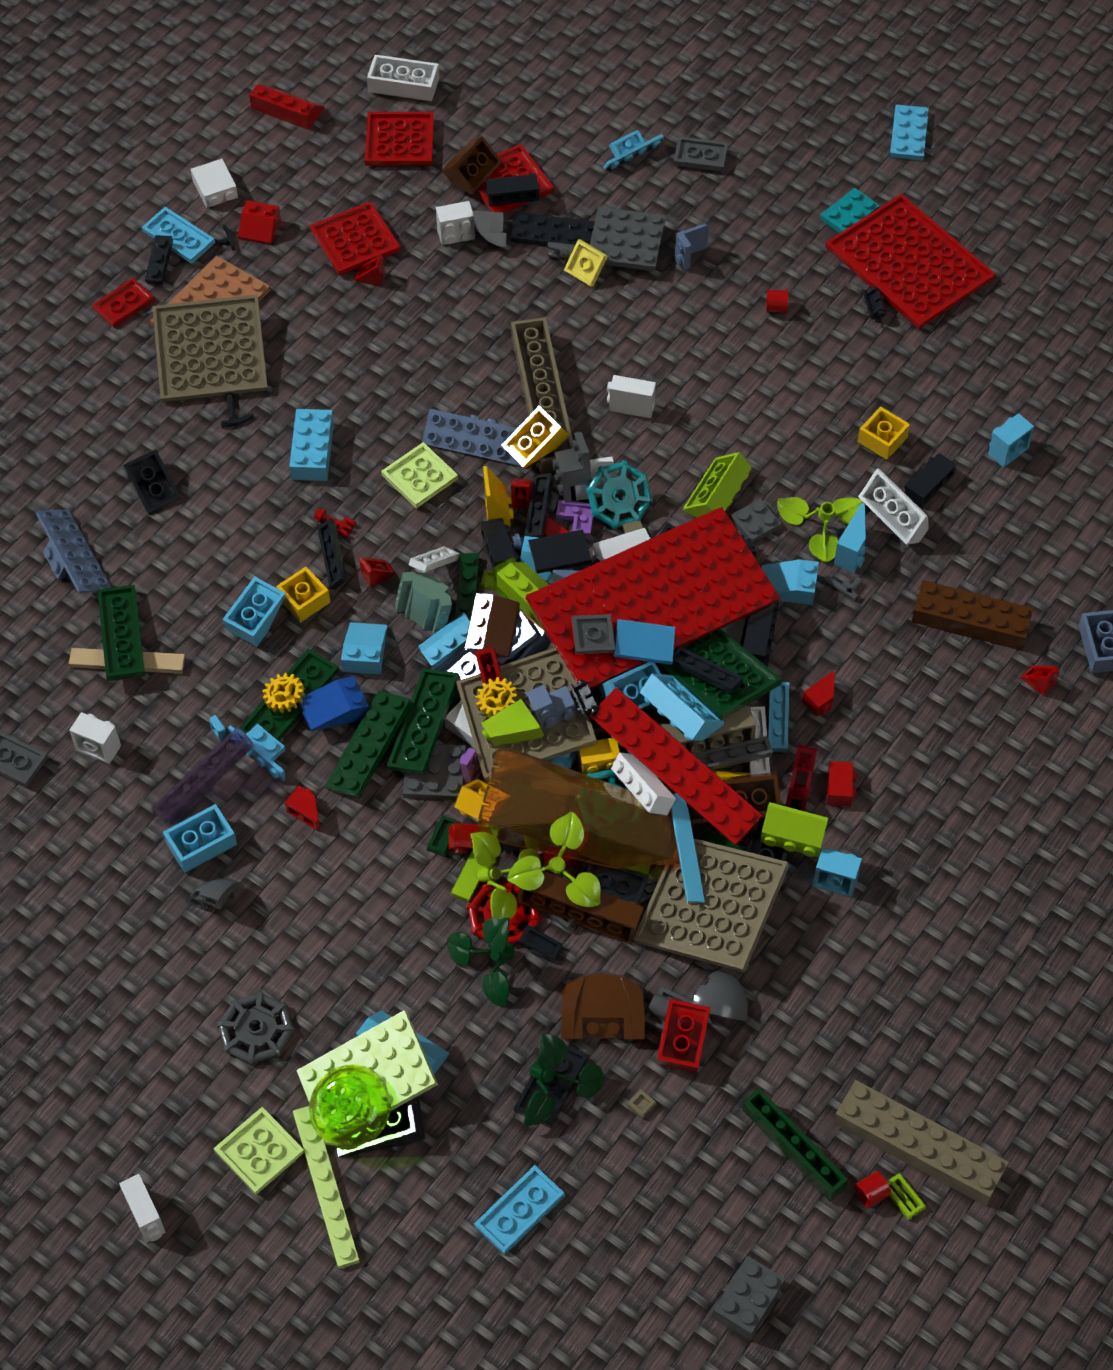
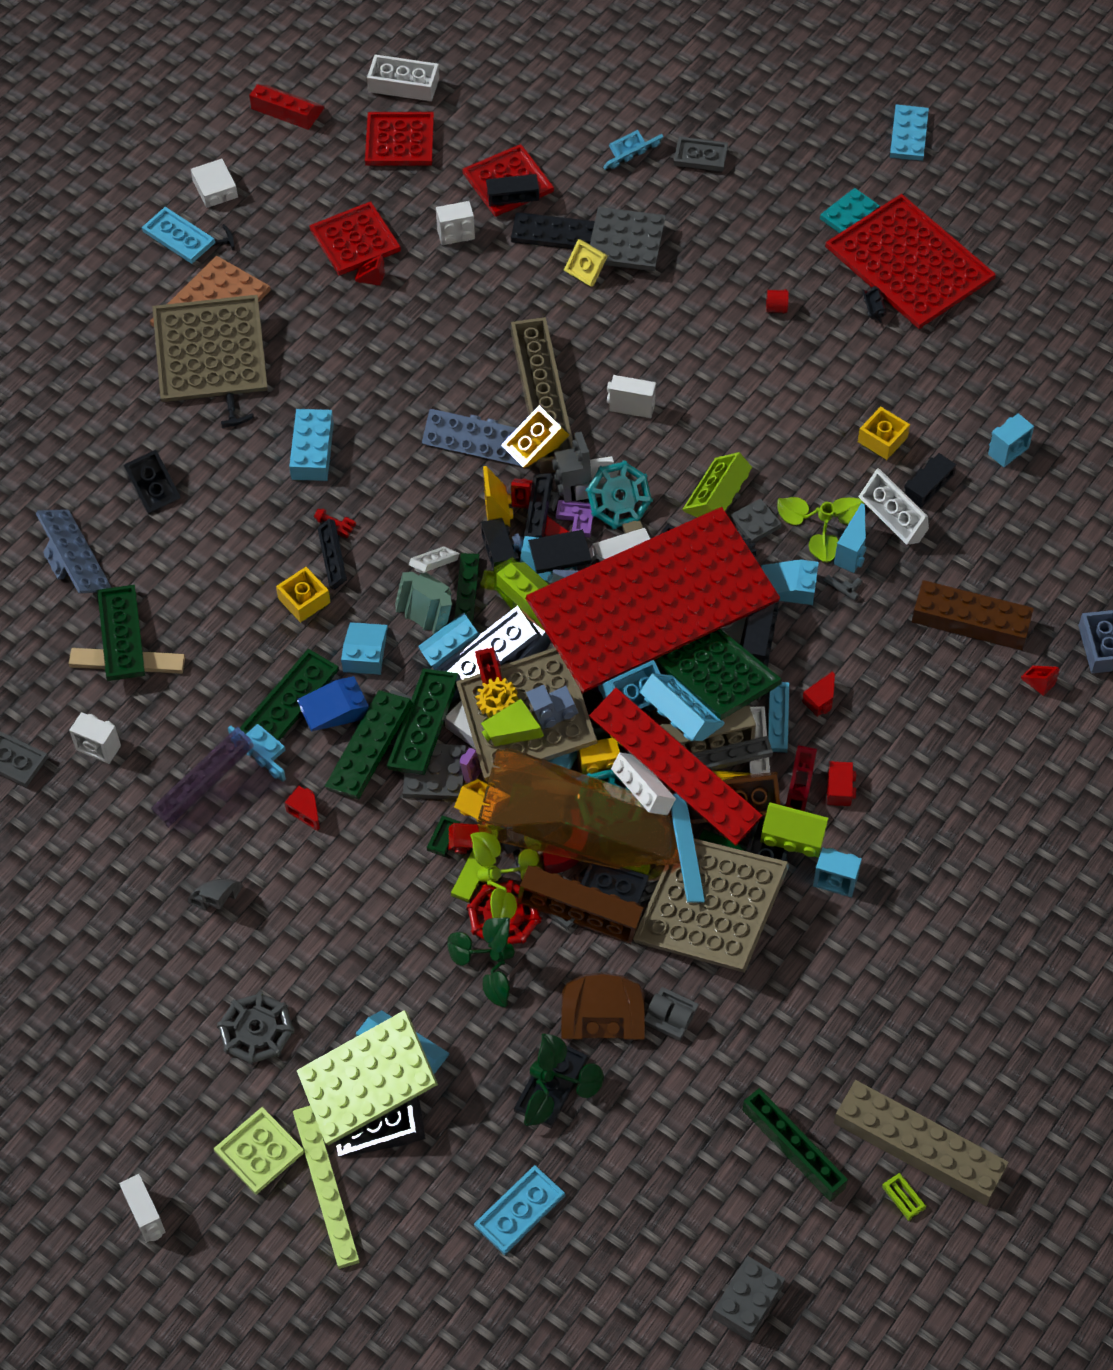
red tile [92,278,155,328] -> none
black plate [145,235,174,284] -> none
medium azure brick [163,804,237,873] -> none
medium azure tile [209,715,227,741] -> none
medium azure slope [222,576,286,647] -> none
red slope [238,200,281,245] -> none
yellow gear [262,673,305,713] -> none
clear neon green brick [309,1064,391,1150] -> none
red slope [359,557,395,587] -> none
yellowish green plate [381,442,458,508] -> none
reddish brown slope [442,136,502,194] -> none
reddish brown slope [465,594,520,658] -> none
dark grey brick [473,211,506,247] -> none
lime plant [507,812,601,907] -> none
black tile [518,924,563,963] -> none
dark grey hinge [547,242,575,259] -> none
black hinge [569,680,599,722] -> none
dark grey plate [571,614,615,655] -> none
dark azure tile [614,619,675,665] -> none
dark tan tile [627,1089,657,1119] -> none
red slope [656,999,711,1073] -> none
black plate [672,647,743,694] -> none
sand blue bracket [675,224,709,271] -> none
dark grey brick [692,970,748,1021] -> none
red piece [854,1171,892,1209] -> none

